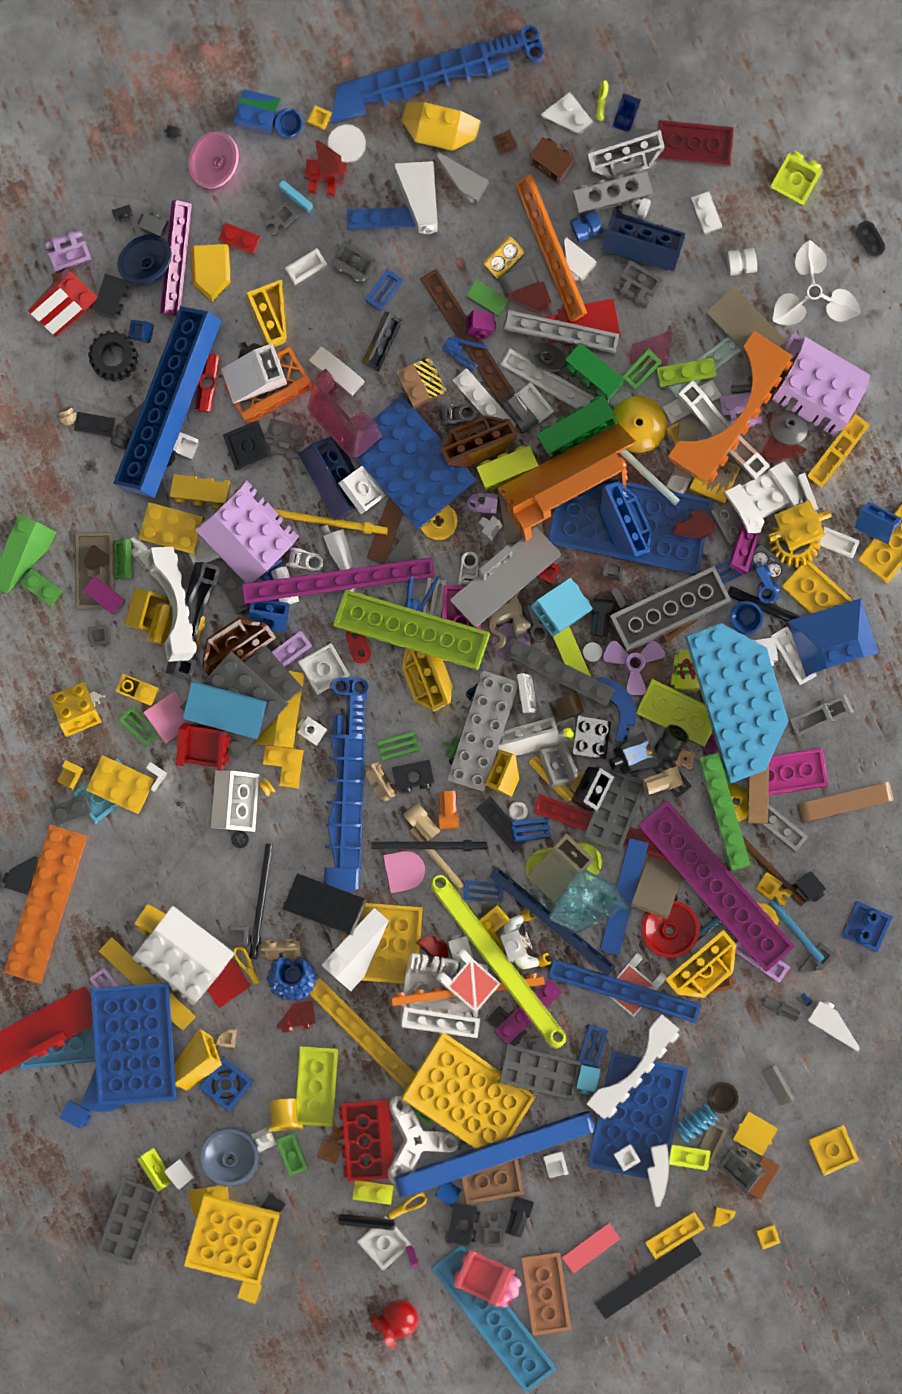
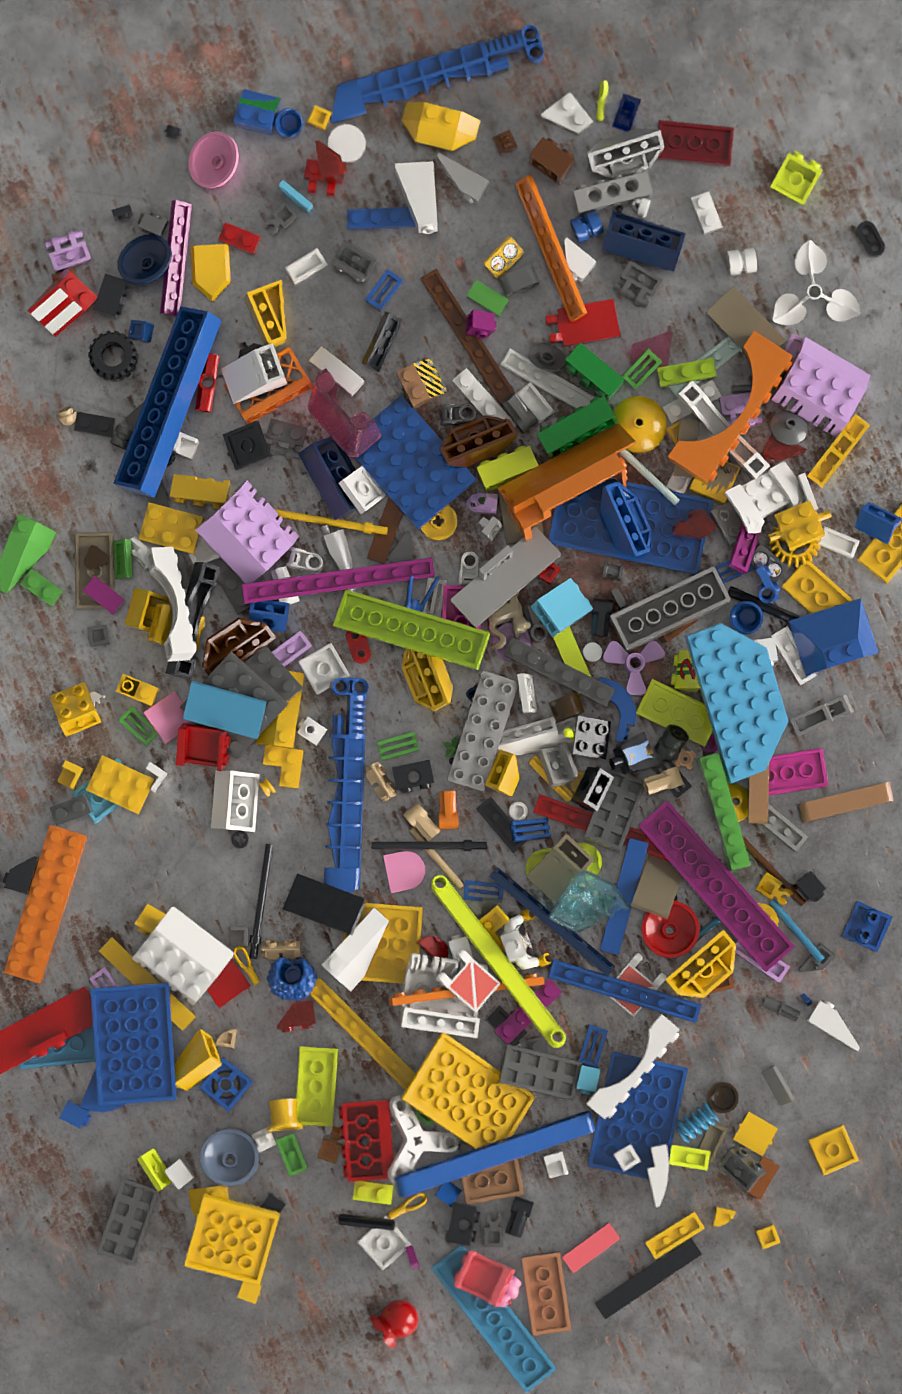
blue arm [260,558,282,581] -> none
blue plant [442,337,488,371] -> none
light grey tile [503,310,619,354] -> none
clear red slope [508,281,552,313] -> none

